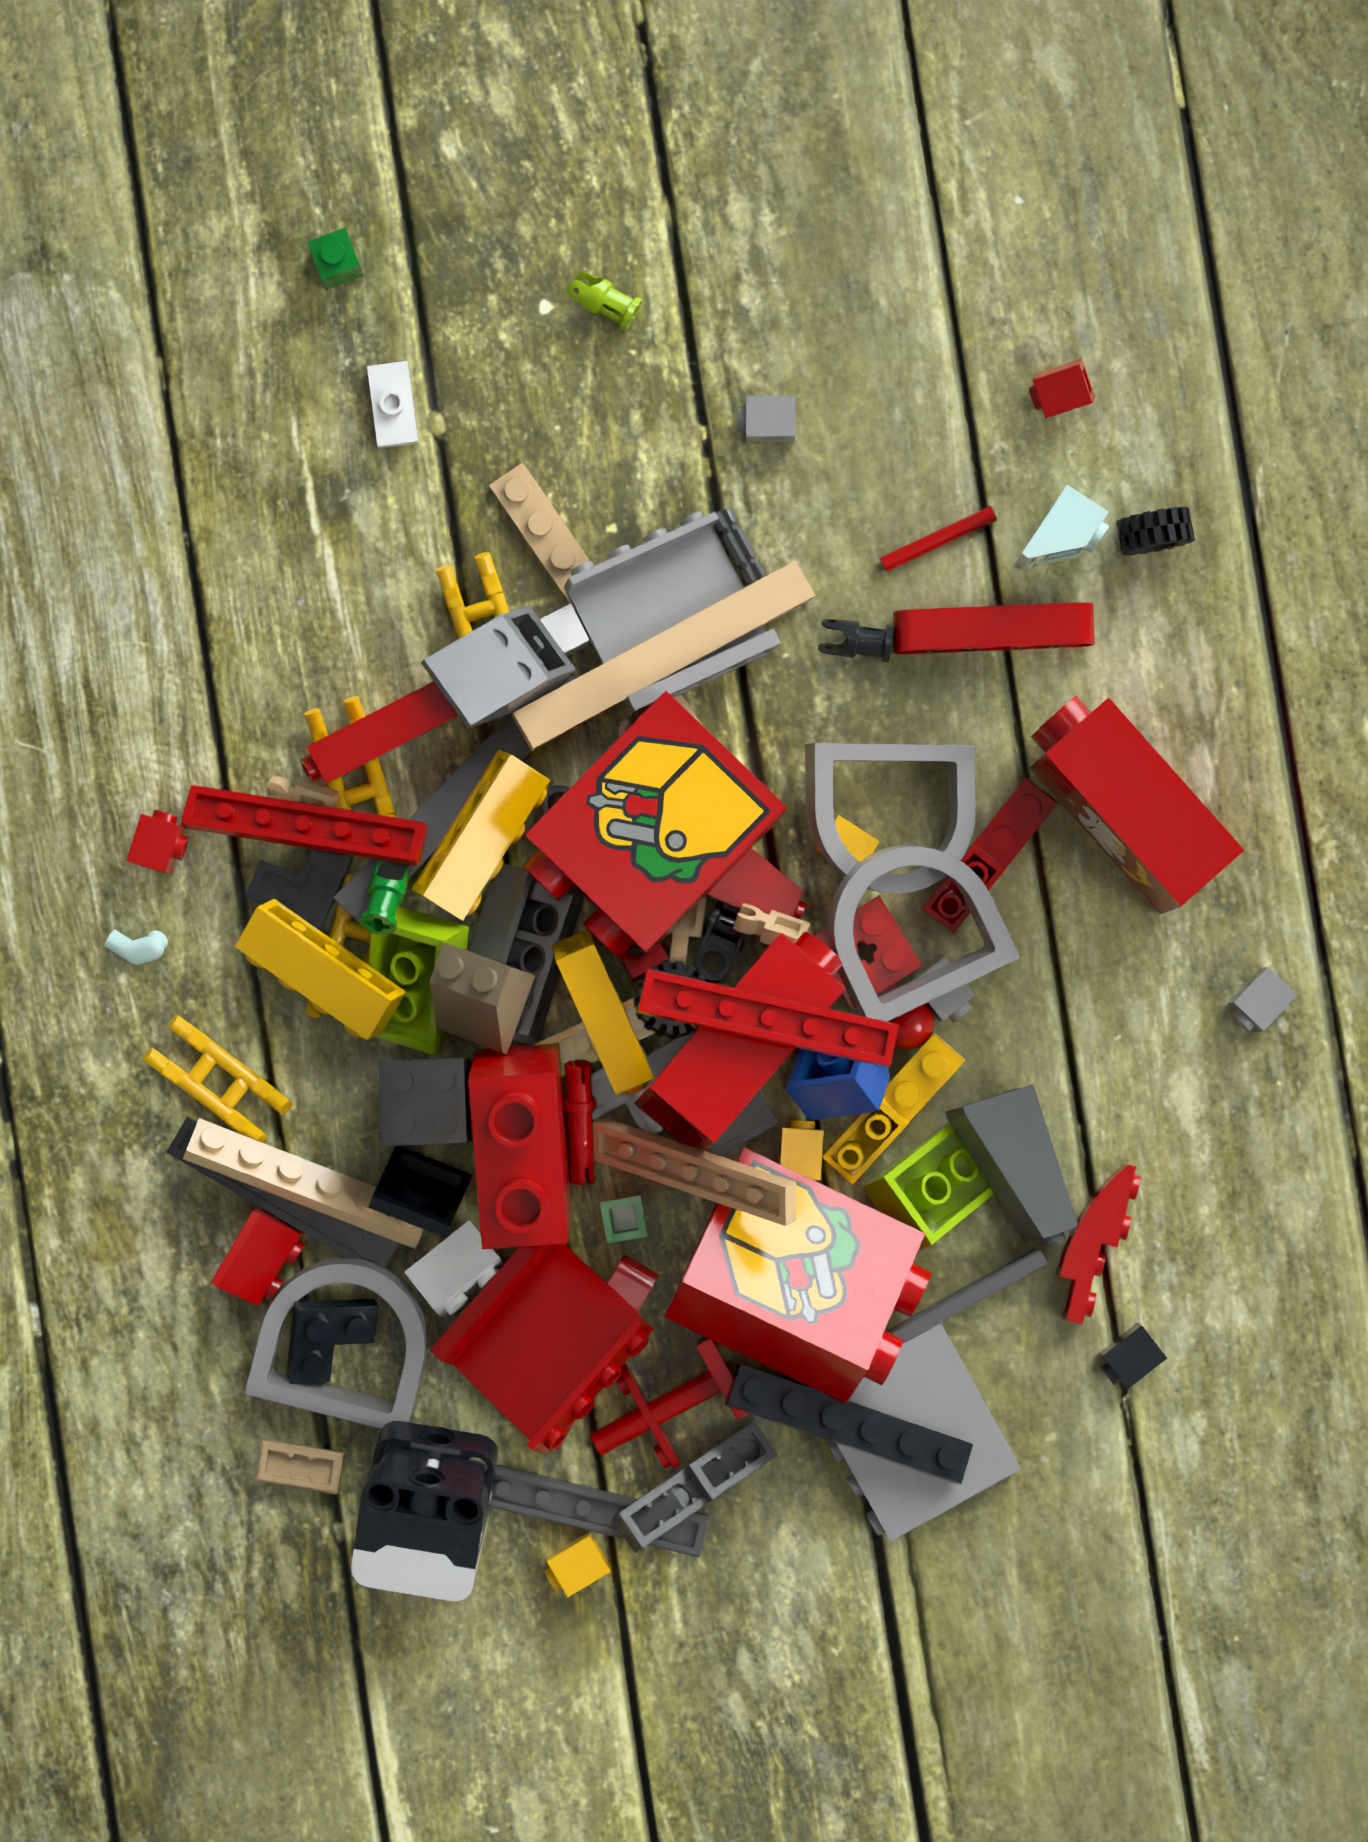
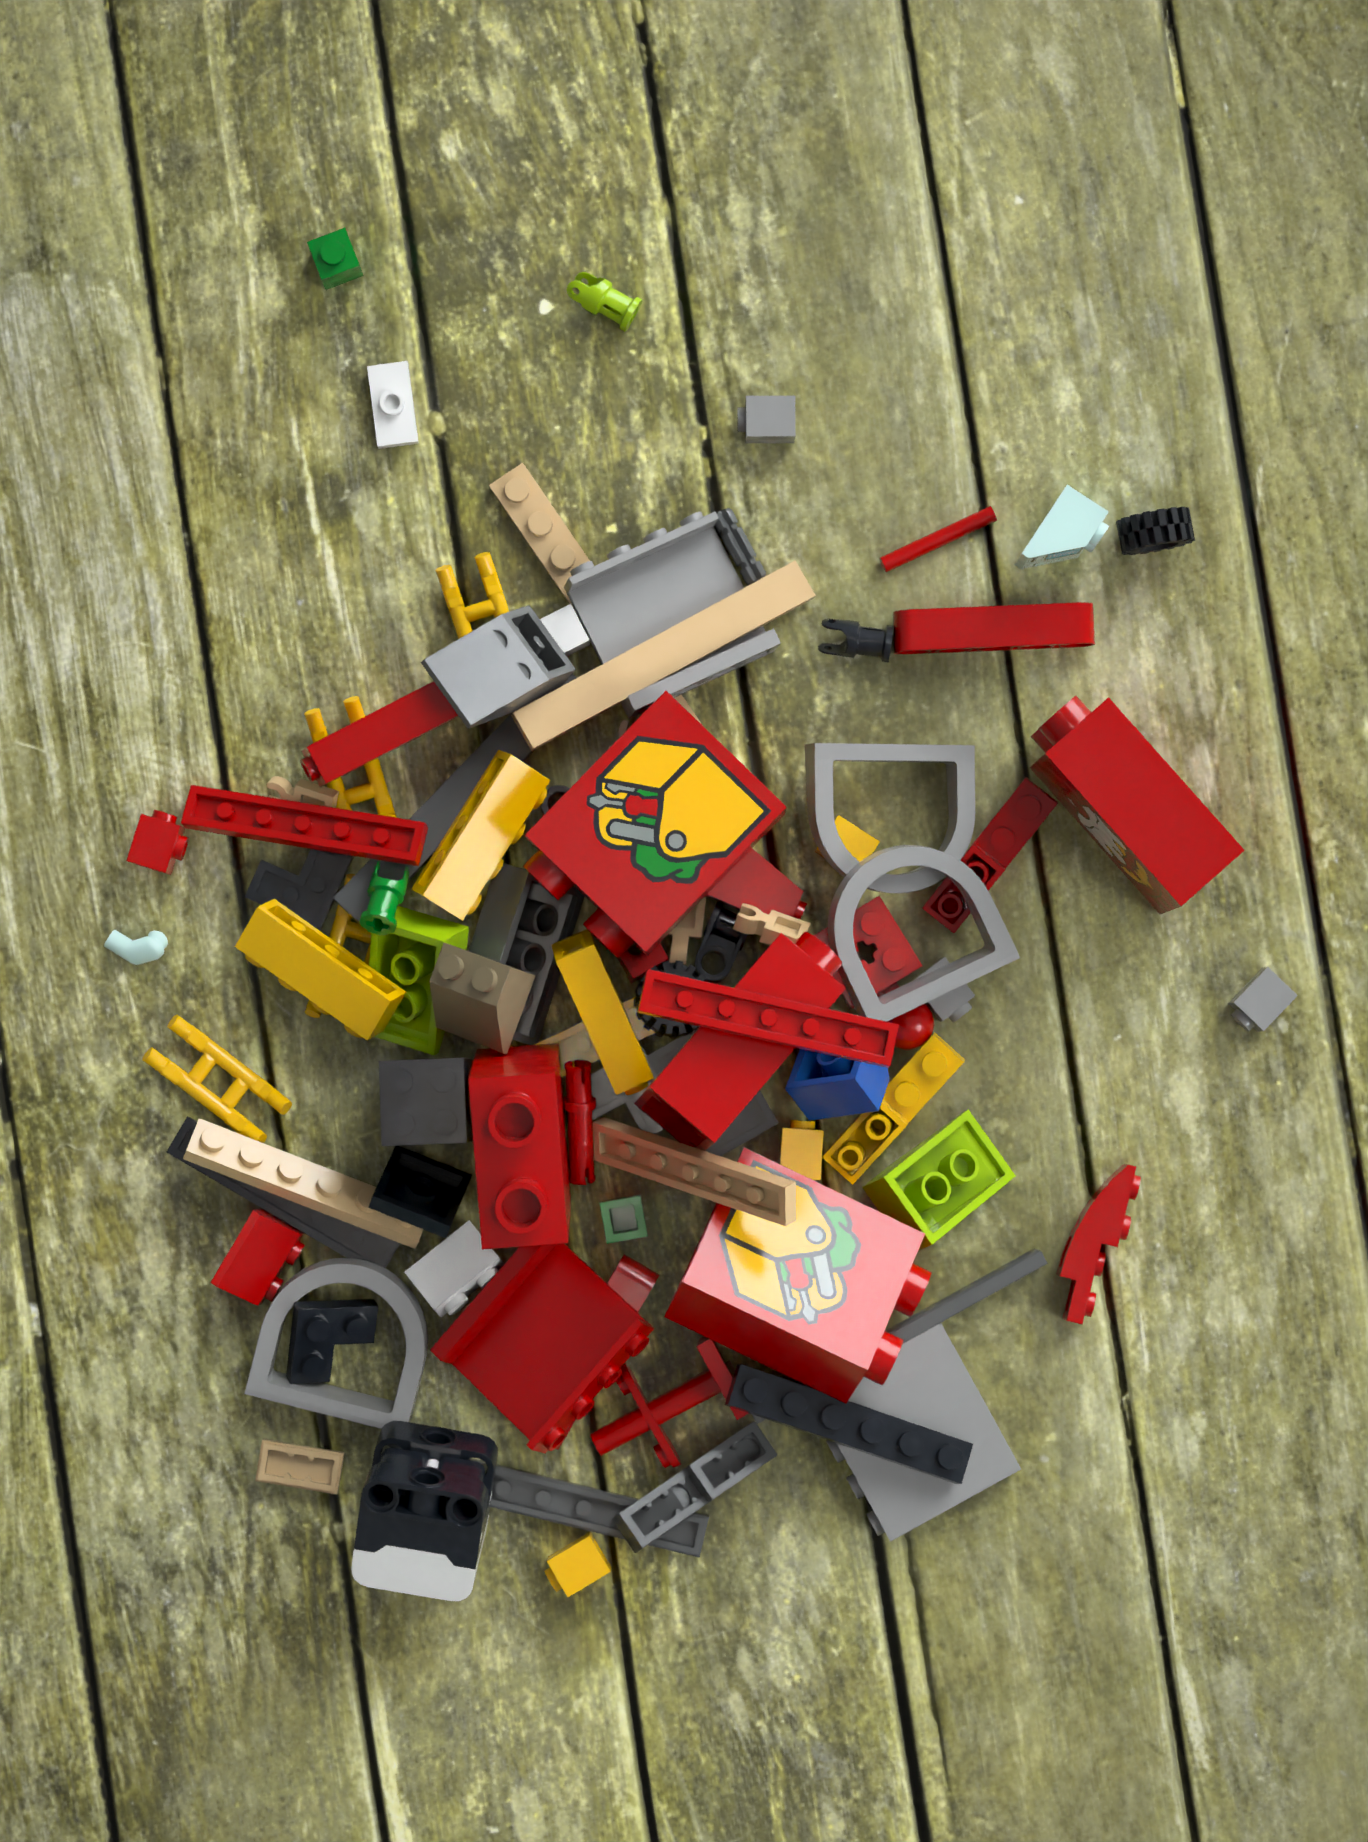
dark grey slope [945,1084,1078,1246] -> none
red brick [1029,358,1095,419] -> none
black brick [1099,1323,1167,1389] -> none

